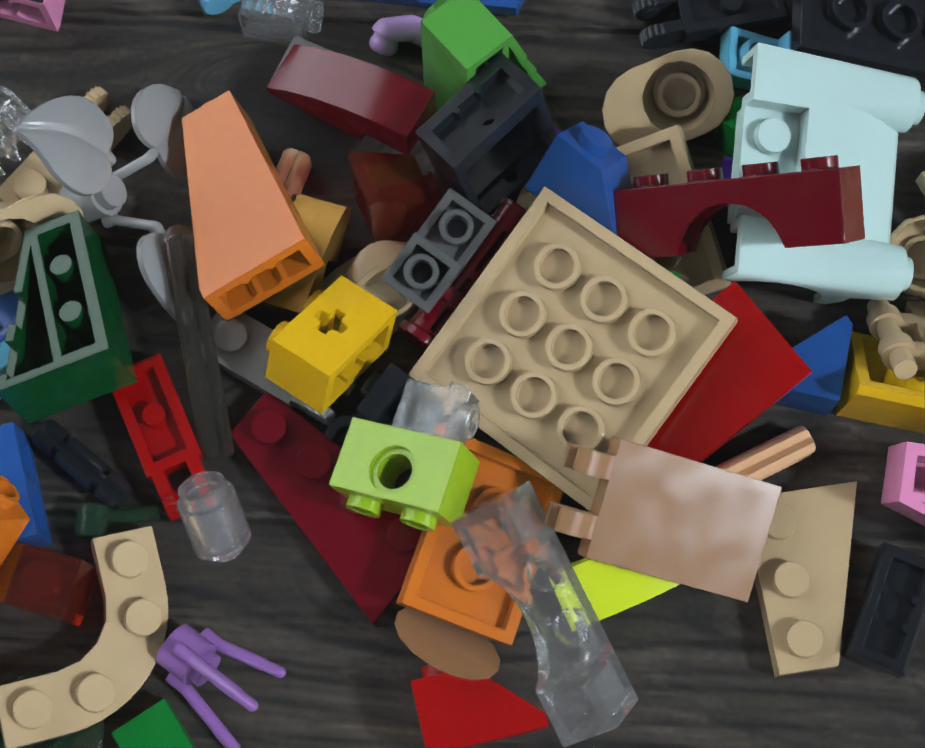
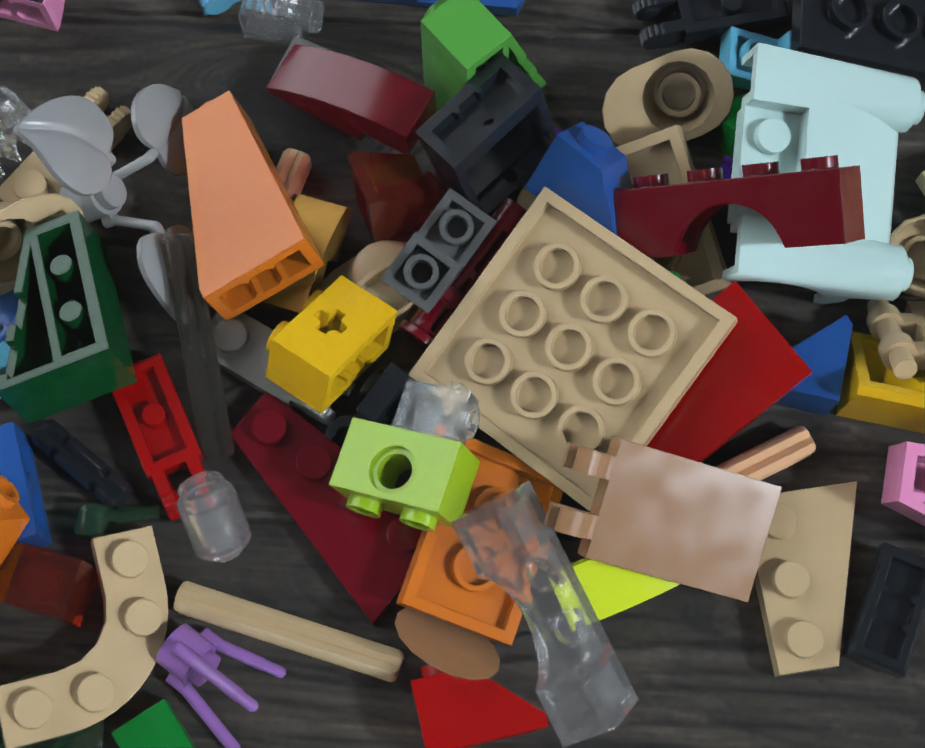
lavender arm [369,14,423,56] -> none
none -> tan axle [173,581,404,682]

